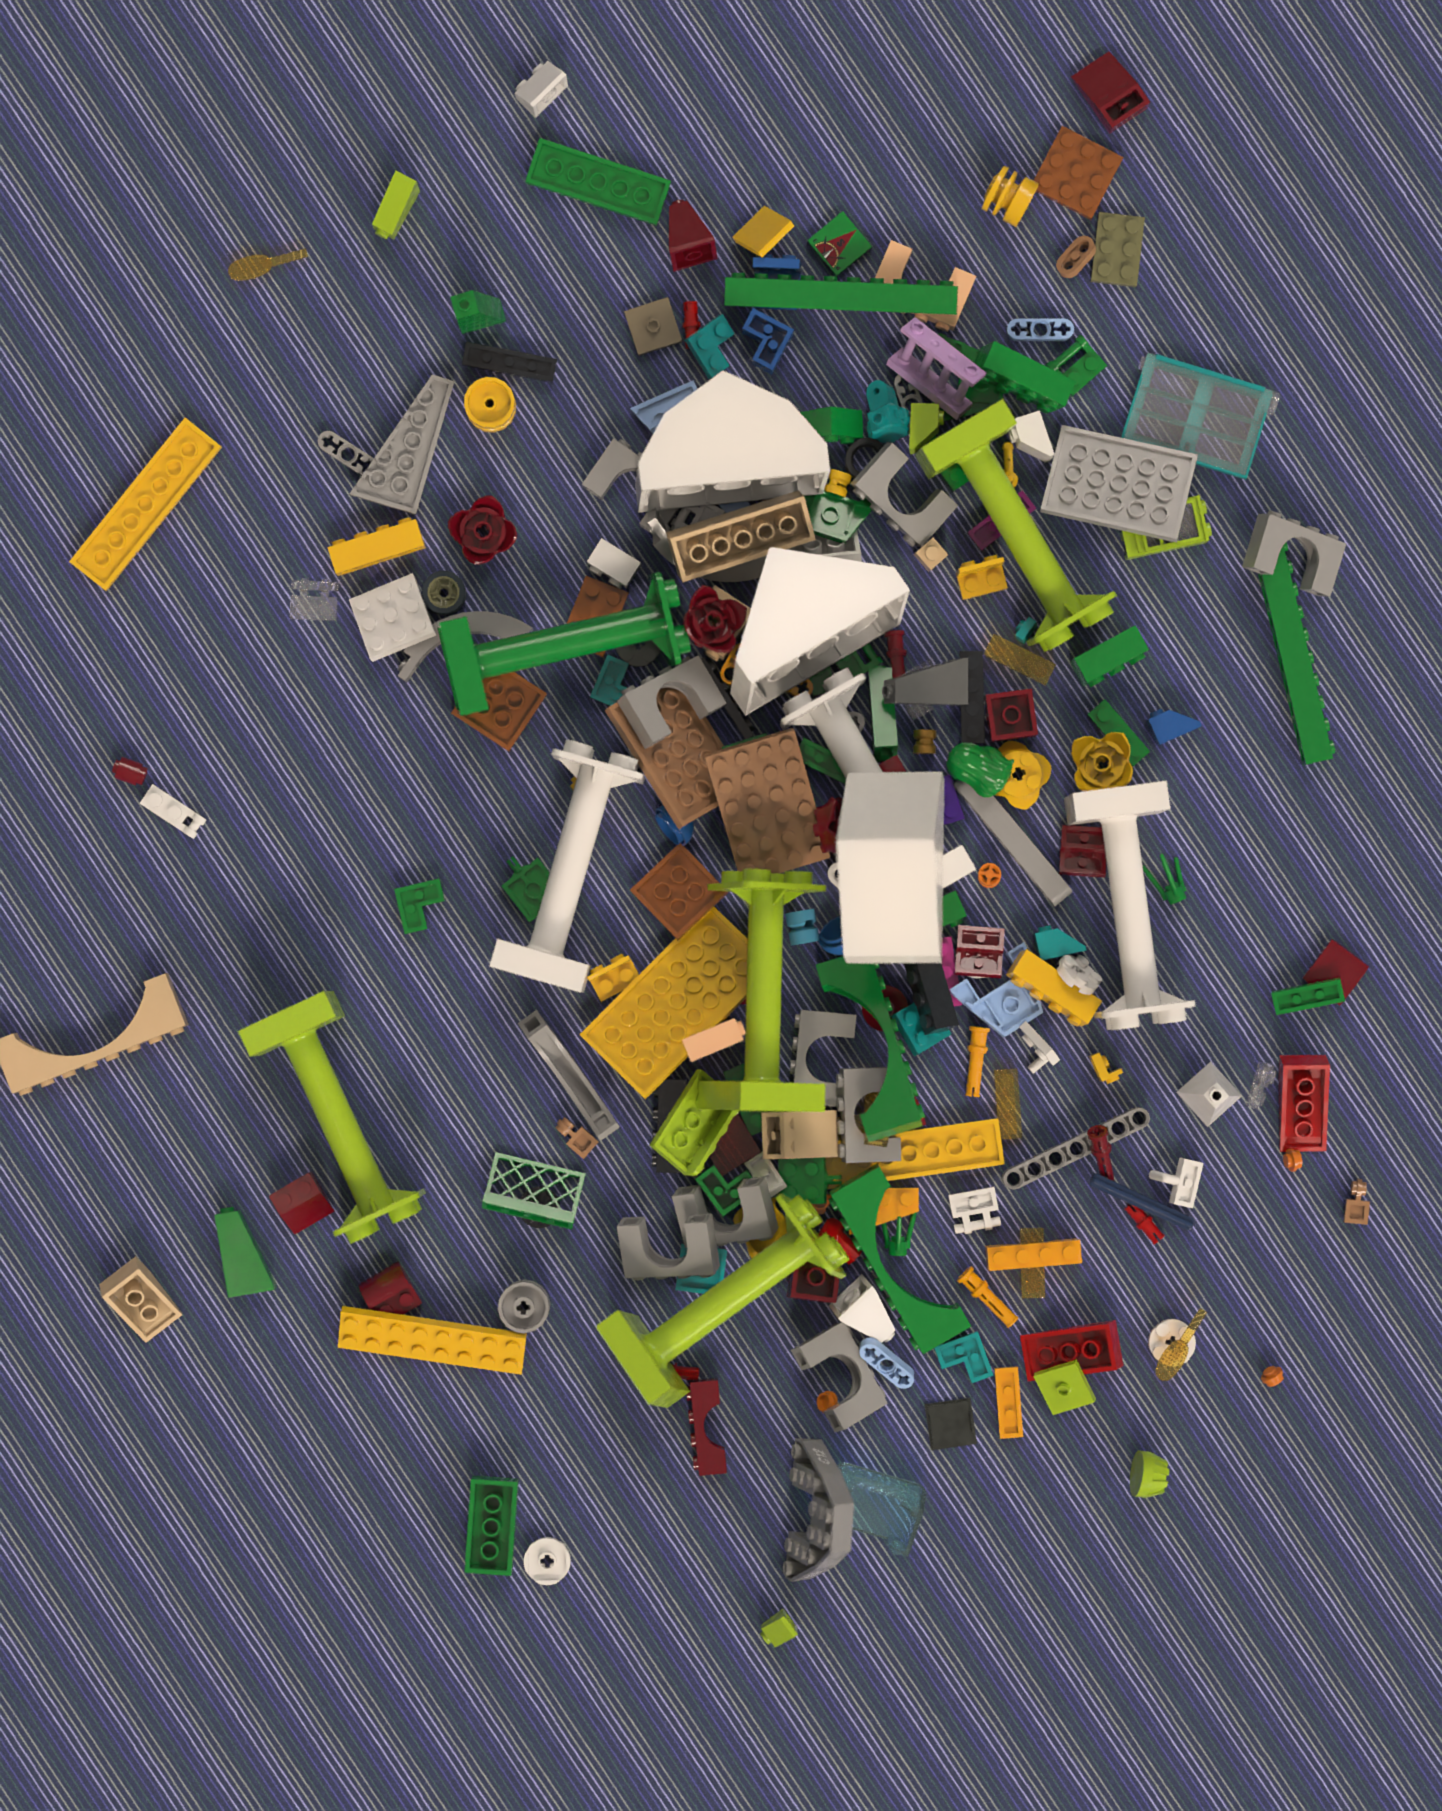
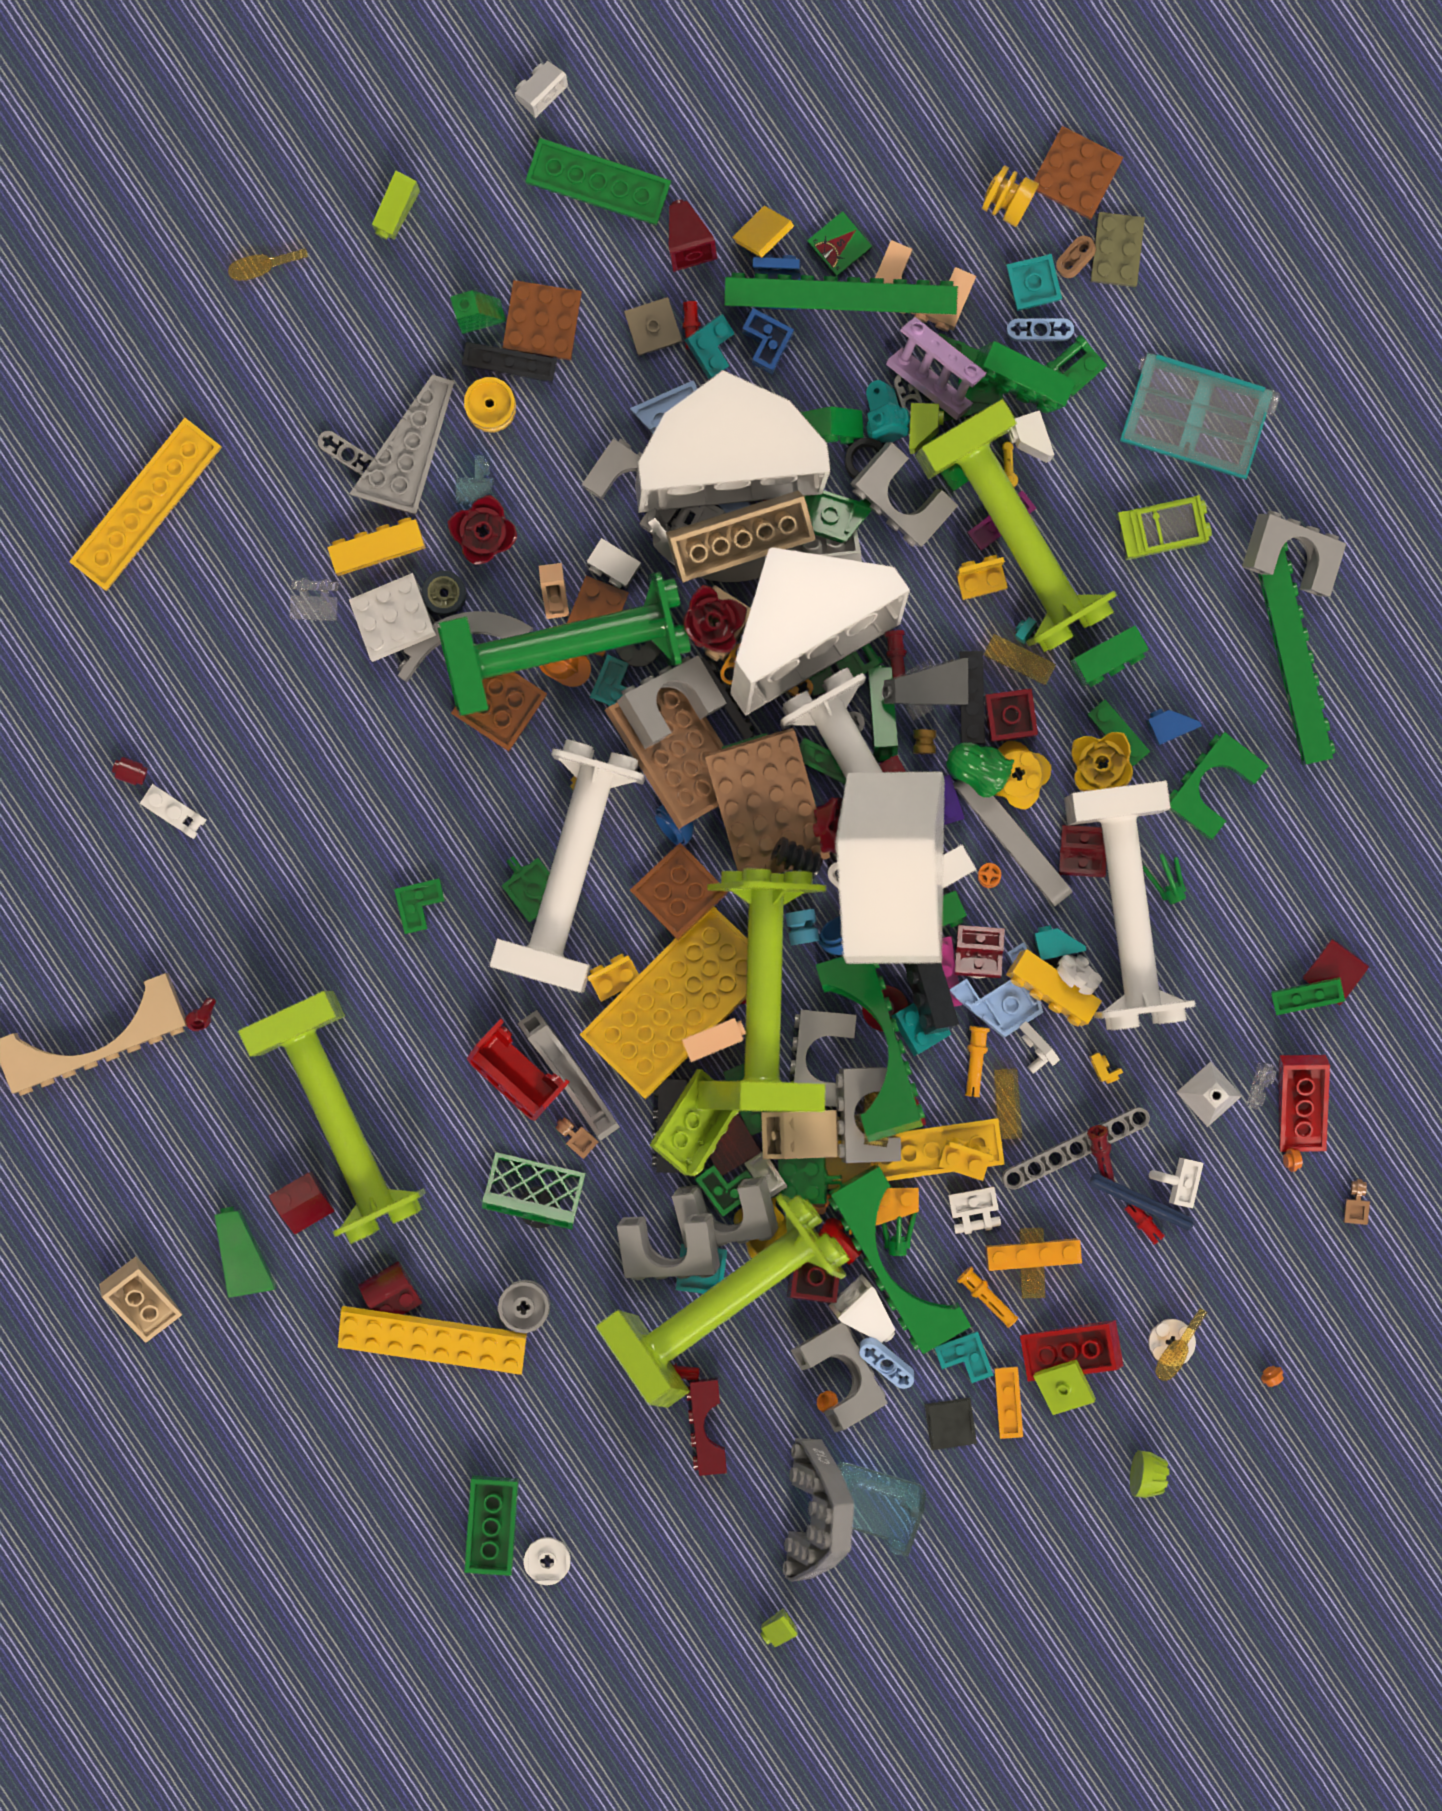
yellow wheel [824,469,852,498] -> none
tan brick [913,538,948,572] -> none
light grey plate [1040,425,1198,543] -> none
dark red slope [1071,51,1150,134] -> none
none -> dark red animal [185,998,216,1031]
none -> clear light blue brick [456,455,494,504]
none -> red windscreen [467,1019,570,1121]
none -> dark orange plate [503,280,582,361]
none -> light nougat slope [539,563,569,619]
none -> orange piece [539,656,591,687]
none -> black piece [771,837,823,880]
none -> yellow bracket [938,1137,994,1181]
none -> teal plate [1006,254,1062,311]
none -> green arch [1169,732,1269,840]

